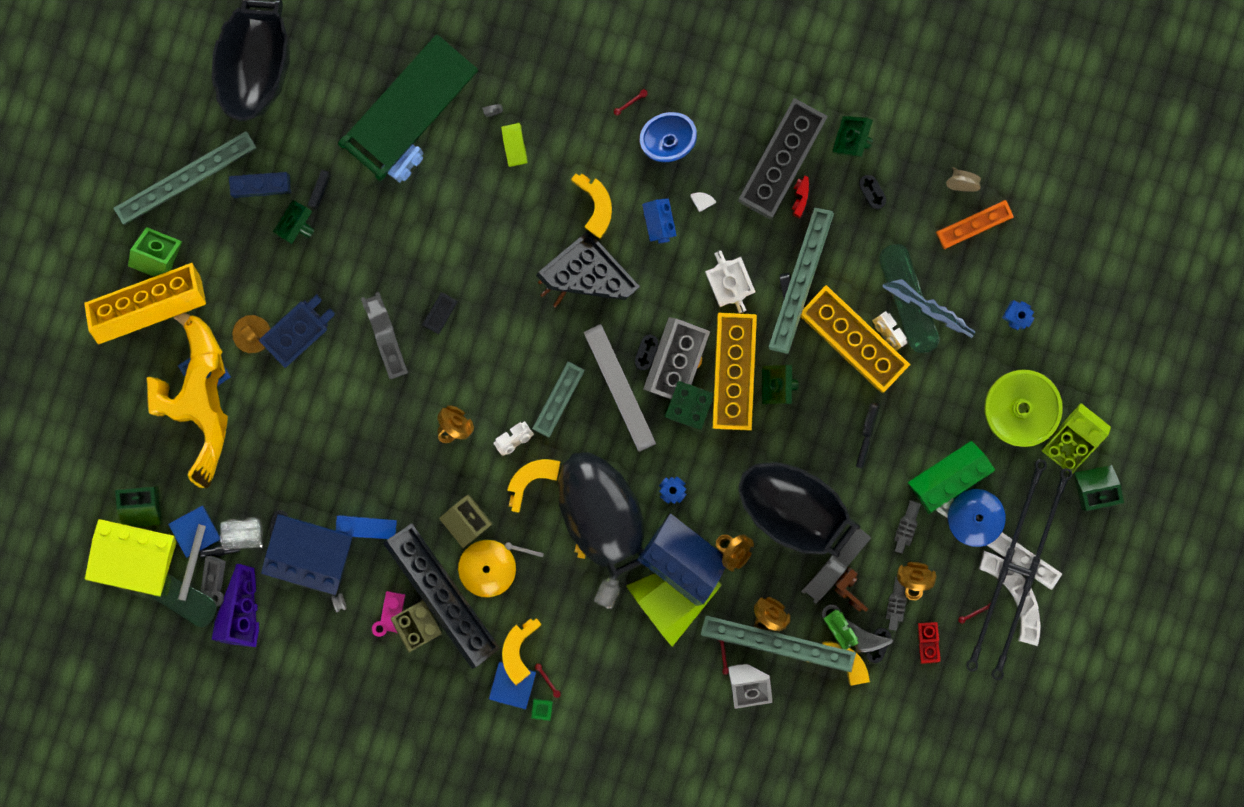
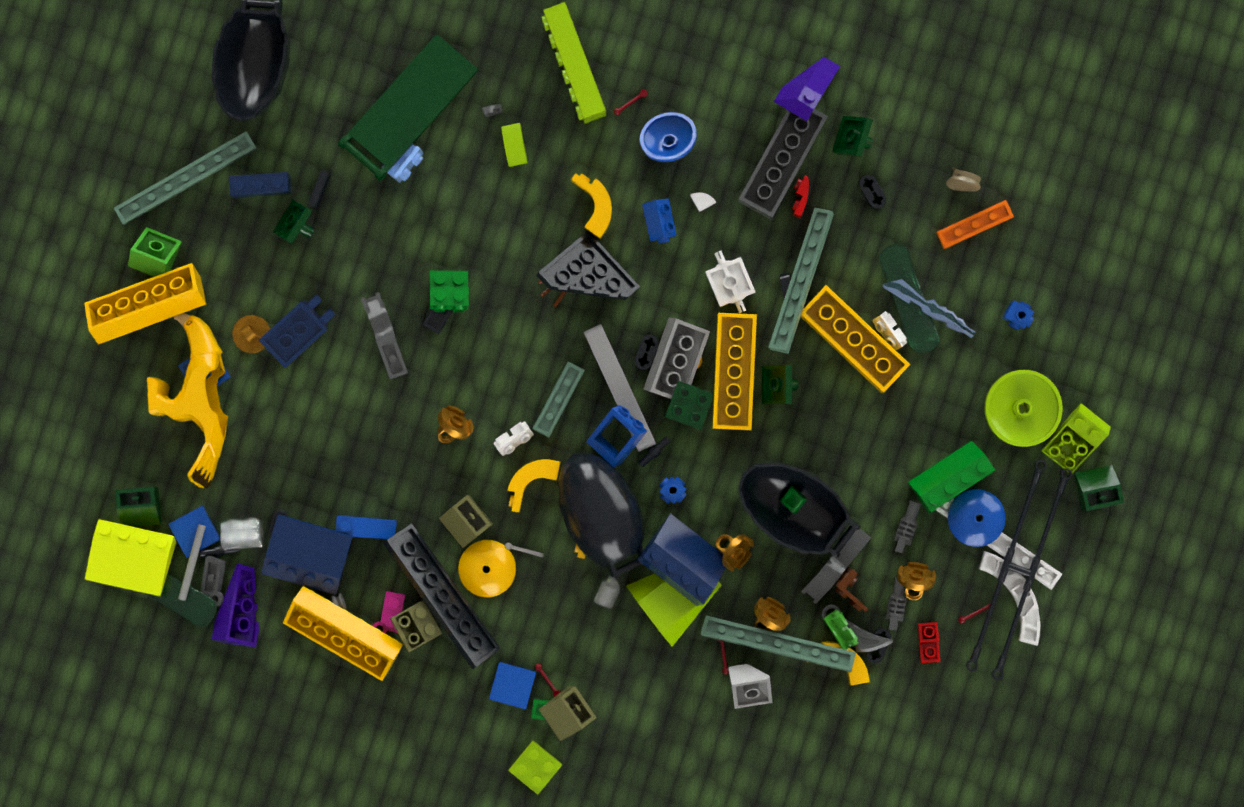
yellow arch [502,618,541,686] -> none
black piece [856,403,880,469] -> none
none -> yellow brick [283,586,403,681]
none -> green plate [429,270,469,312]
none -> lime plate [508,740,562,795]
none -> olive slope [538,686,596,741]
none -> lime brick [541,2,606,124]
none -> blue window [586,405,647,468]
none -> black bar [638,436,671,467]
none -> dark purple wedge [774,57,840,121]
none -> green tile [781,486,807,514]

